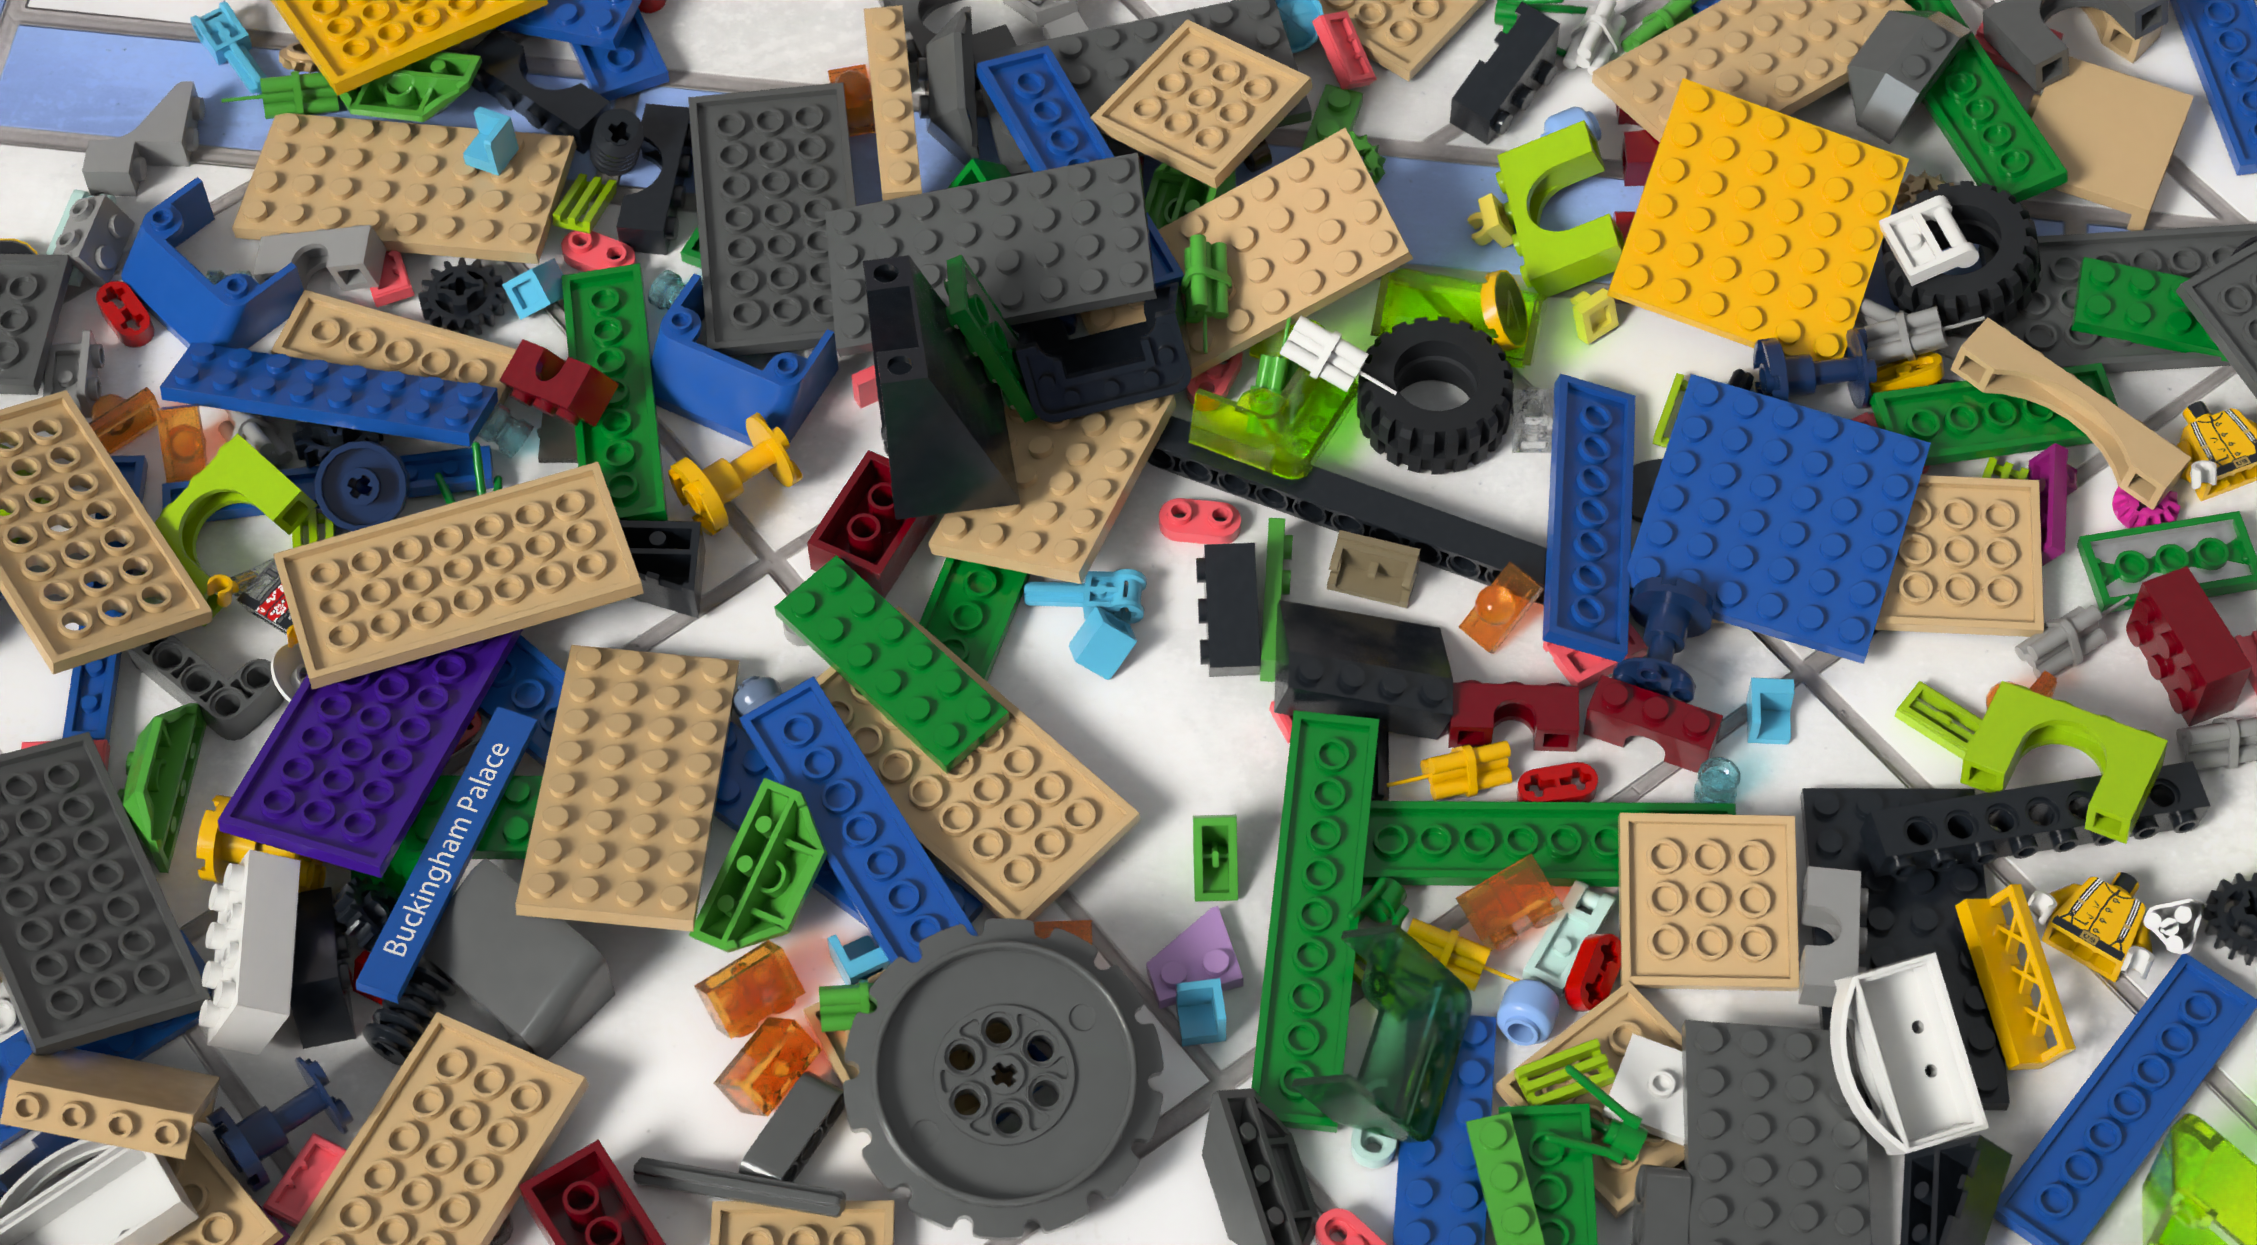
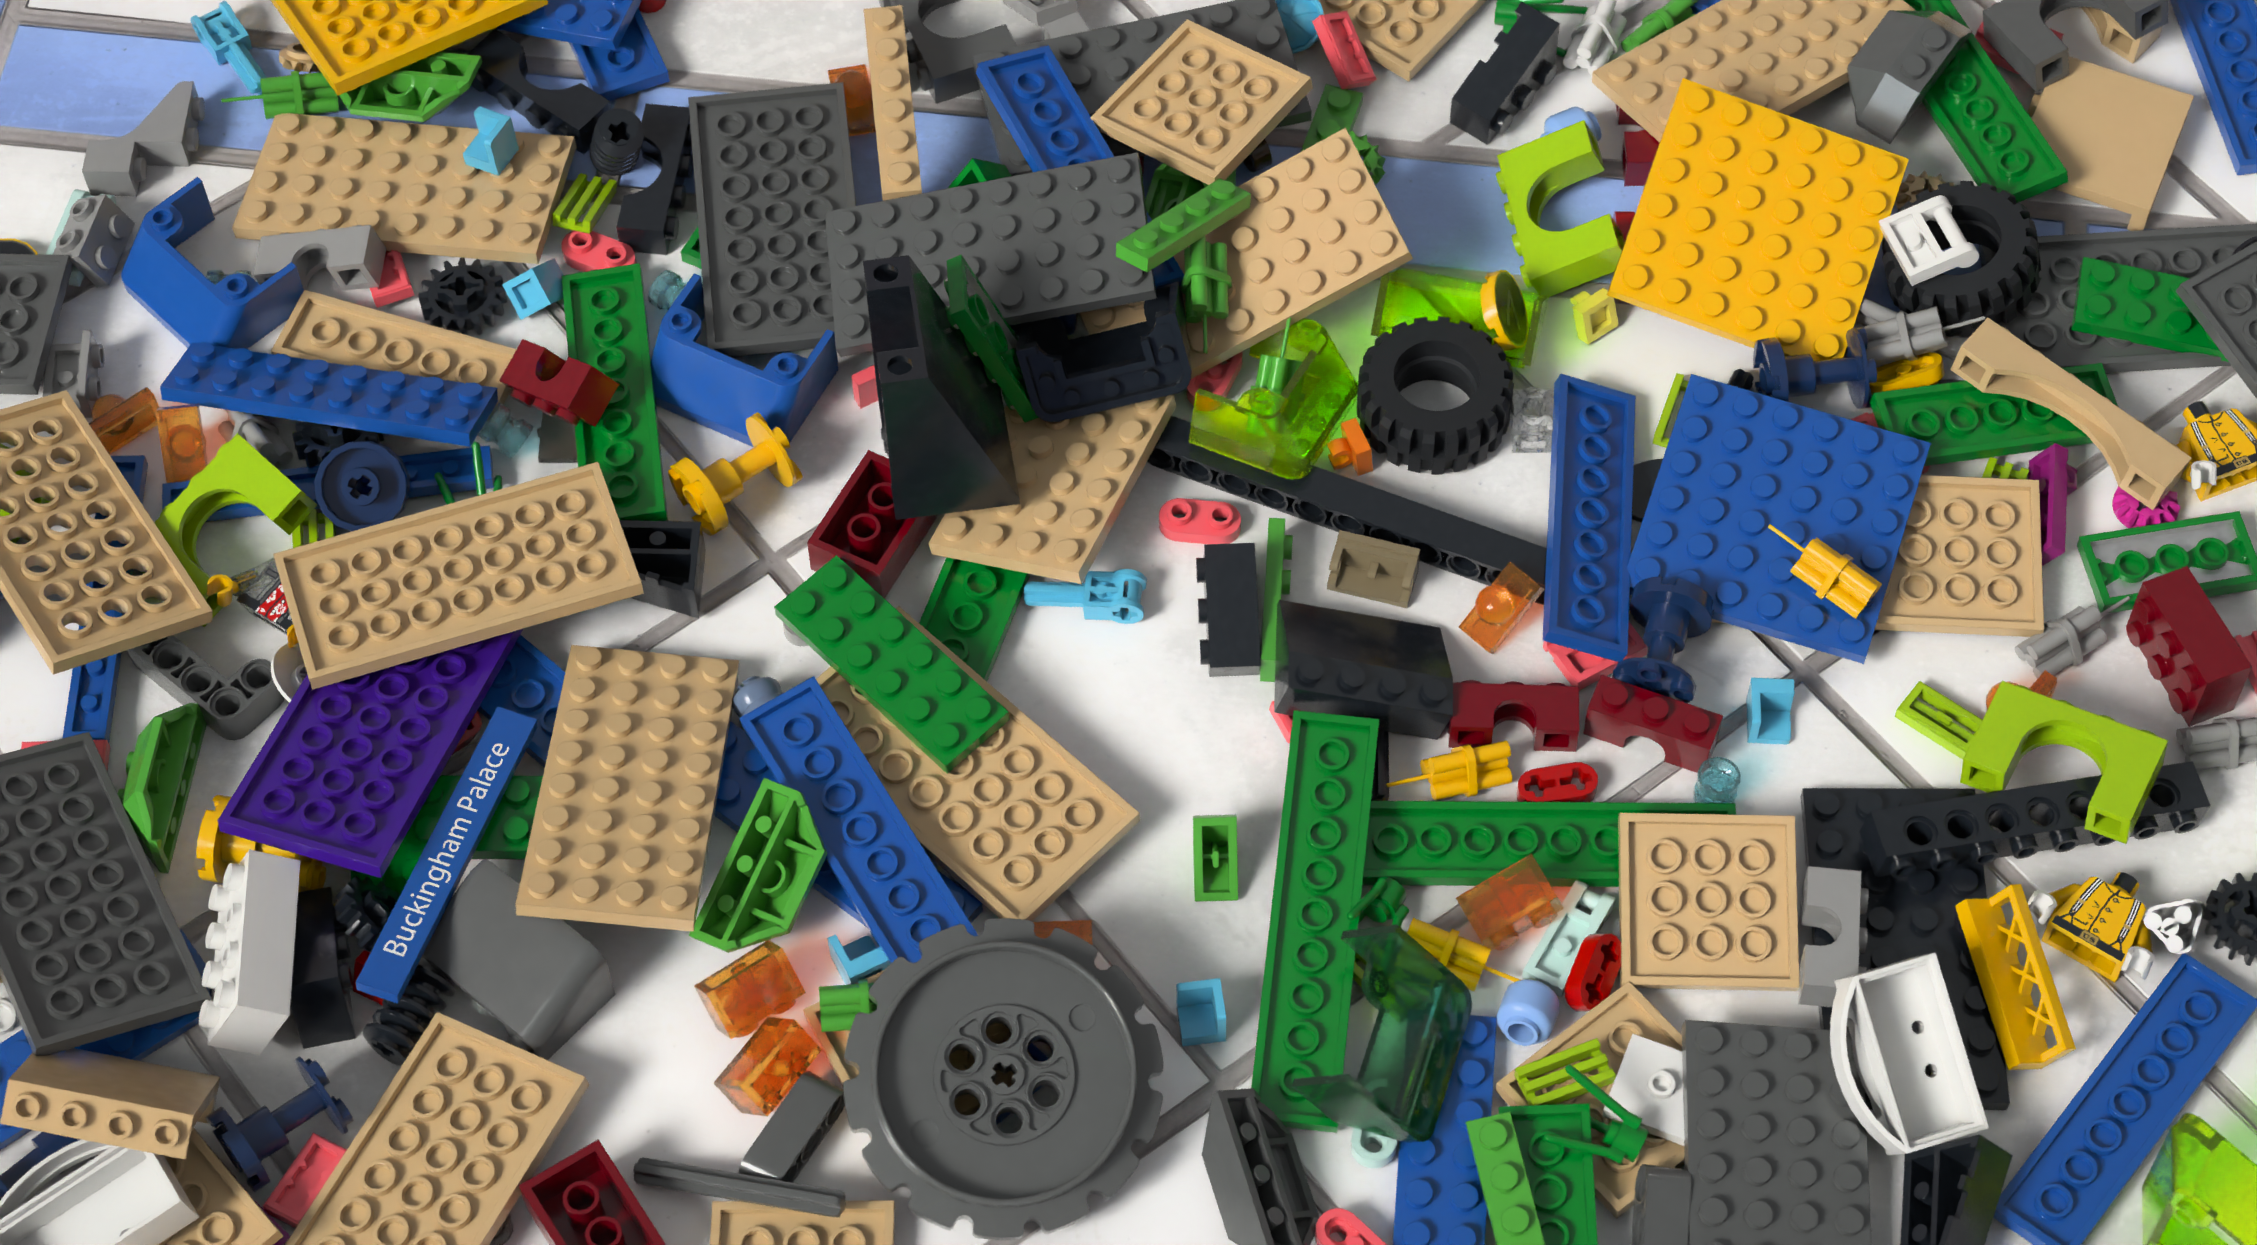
red beam [96,281,155,348] -> none
dark grey wedge [917,7,979,166] -> none
medium azure panel [1069,605,1137,680] -> none
lavender wing [1146,906,1243,1009] -> none
white piece [1279,315,1397,395] -> none
light yellow tile [1467,193,1515,248] -> none
none -> bright green plate [1116,178,1251,272]
none -> orange tile [1327,418,1373,476]
none -> yellow piece [1768,524,1882,619]

